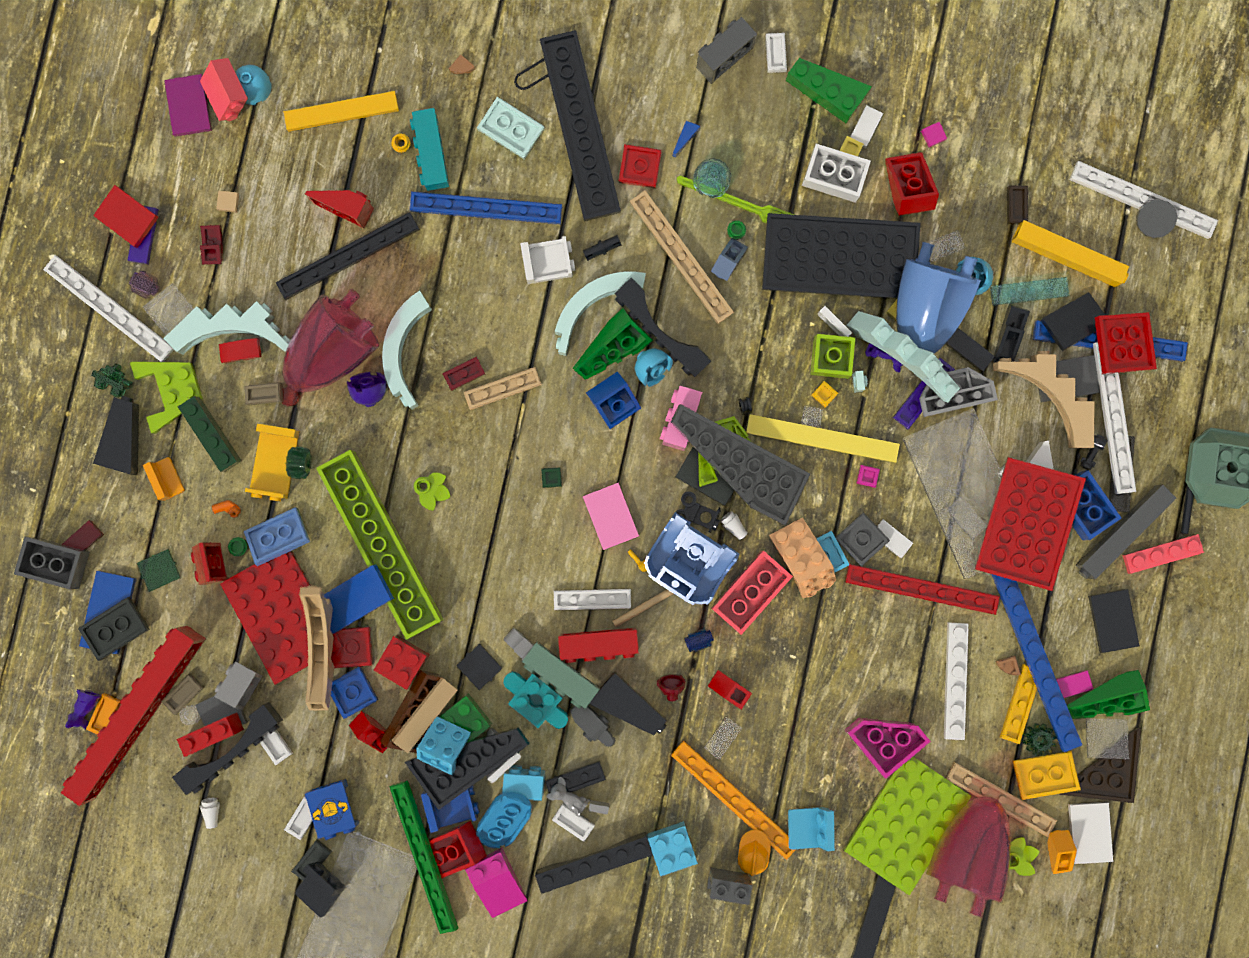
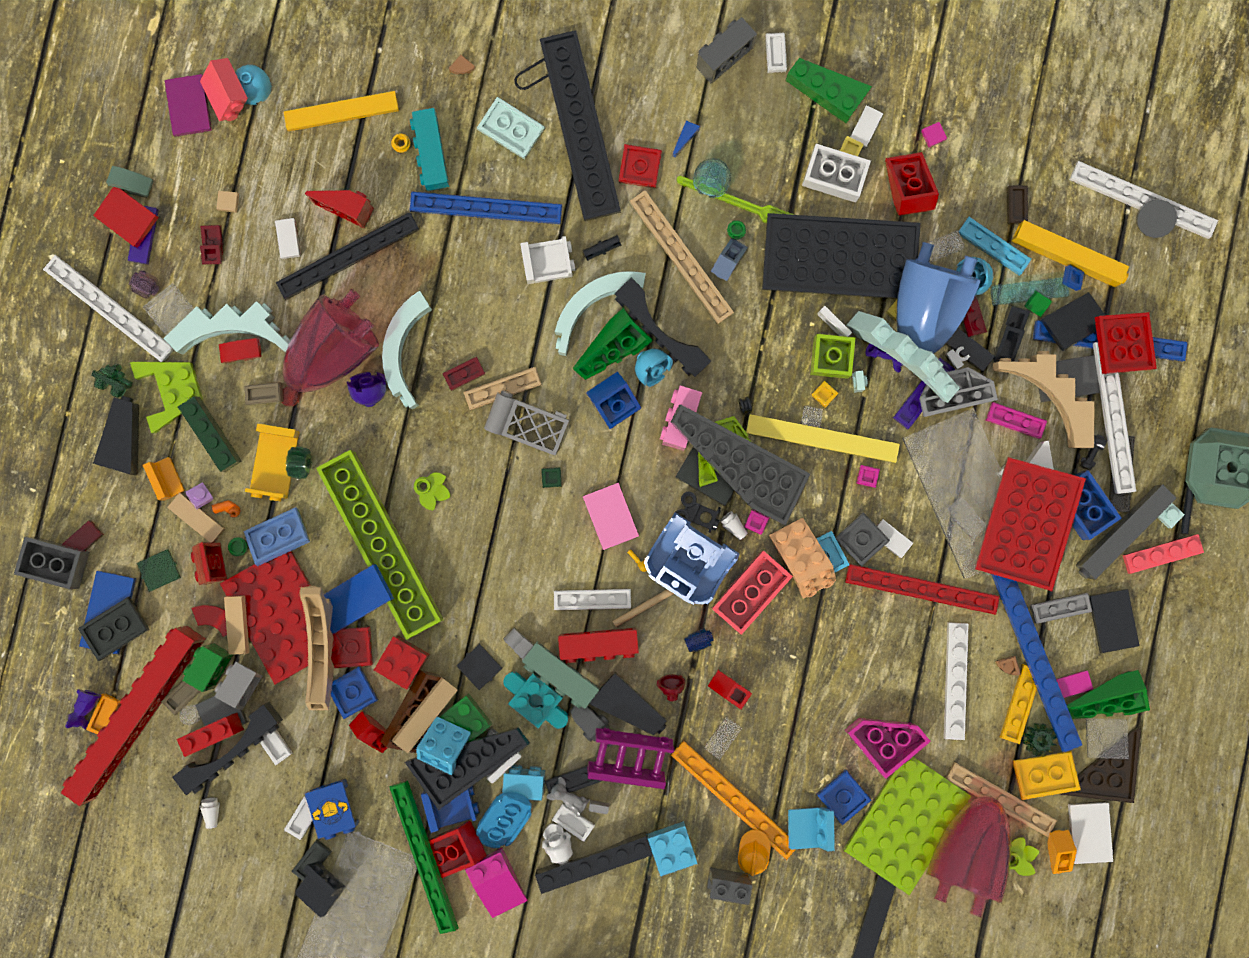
none -> sand green slope [106,166,153,198]
none -> tan tile [167,493,225,542]
none -> green brick [182,643,234,692]
none -> lavender plate [186,482,213,510]
none -> red tile [191,605,227,637]
none -> tan tile [224,595,249,654]
none -> white tile [275,218,301,259]
none -> light grey piece [484,390,569,455]
none -> white head [542,823,573,865]
none -> magenta fence [587,728,674,789]
none -> dark pink tile [744,510,769,535]
none -> blue tile [816,769,872,825]
none -> white tile [946,347,970,369]
none -> medium azure tile [957,217,1032,276]
none -> dark red plate [963,296,987,337]
none -> dark pink tile [985,402,1047,439]
none -> green tile [1024,291,1053,317]
none -> light grey tile [1030,593,1092,624]
none -> blue tile [1062,265,1084,291]
none -> light aqua plate [1158,503,1185,528]

